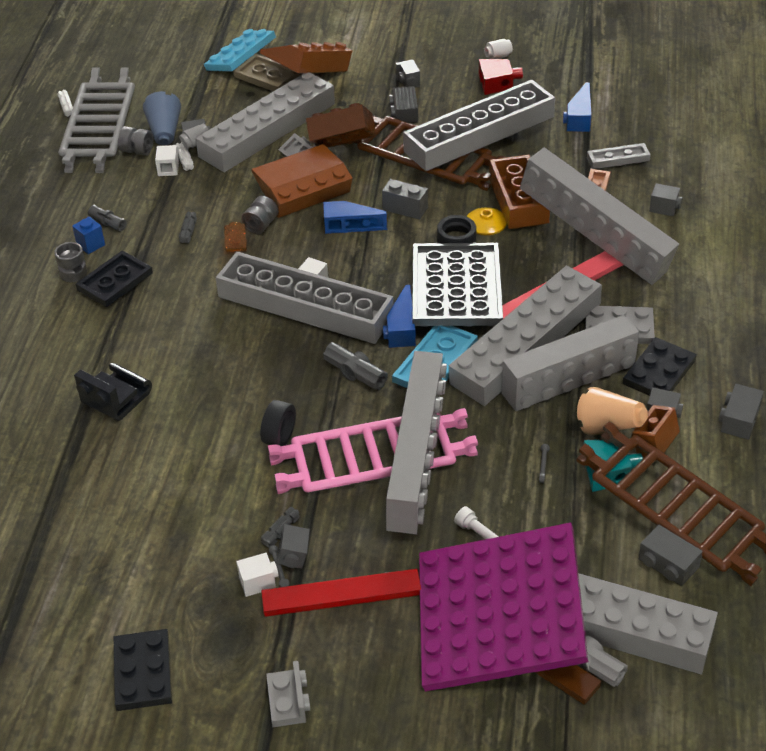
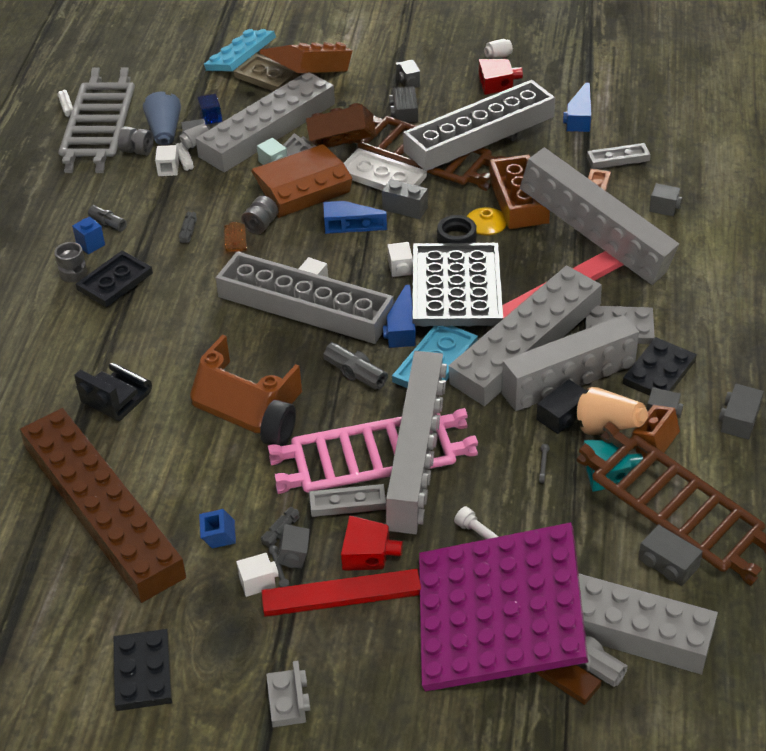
none -> reddish brown brick [20,408,187,603]
none -> dark orange windscreen [190,335,302,433]
none -> clear blue brick [197,94,222,125]
none -> blue brick [199,509,236,548]
none -> light aqua brick [257,138,287,165]
none -> light grey plate [309,484,386,517]
none -> red torso [341,516,403,571]
none -> white plate [344,148,427,190]
none -> white brick [388,242,413,277]
none -> black brick [536,379,588,434]

